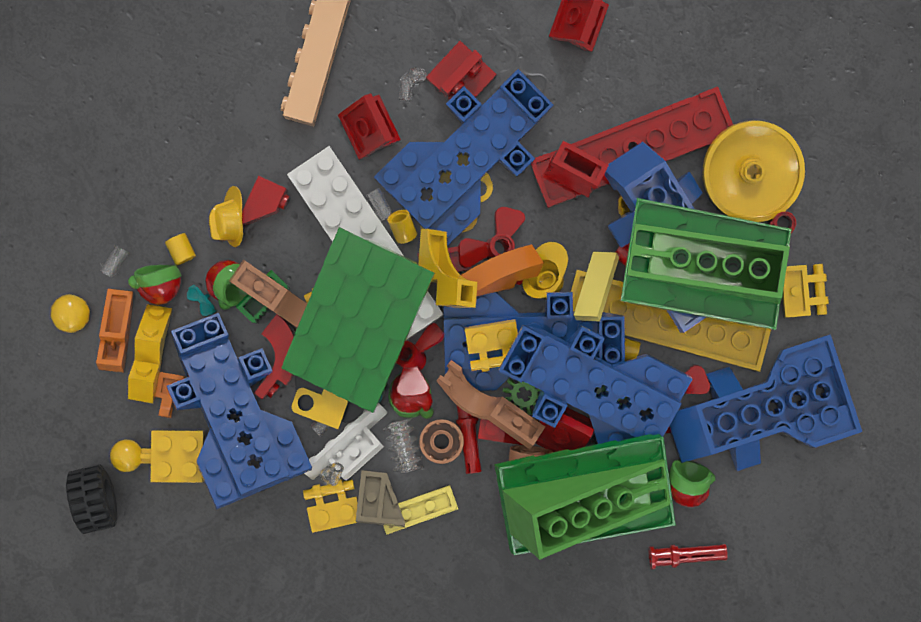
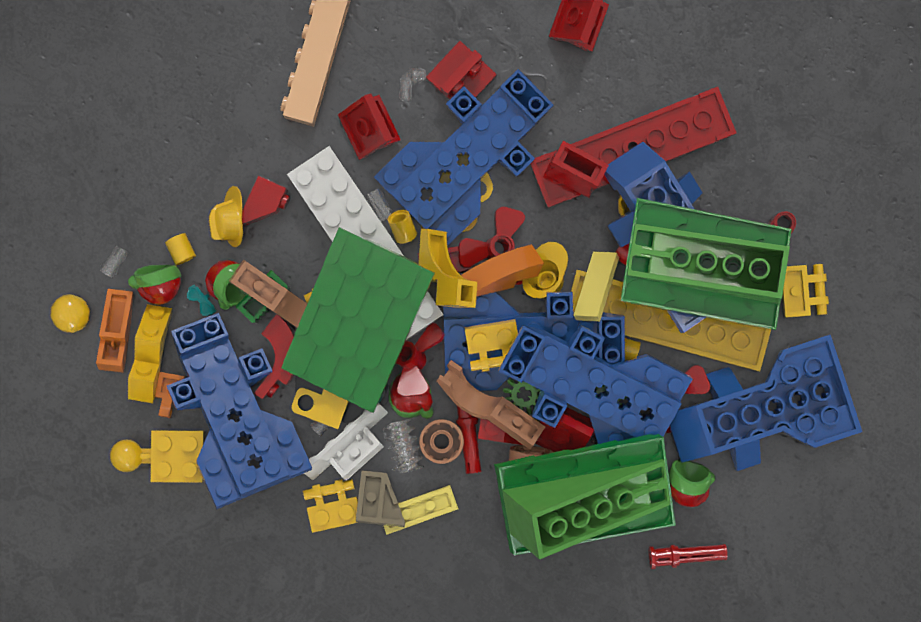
black tyre [66,464,117,534] -> none
clear arm [320,462,344,486] -> none
yellow dish [702,120,805,222] -> none

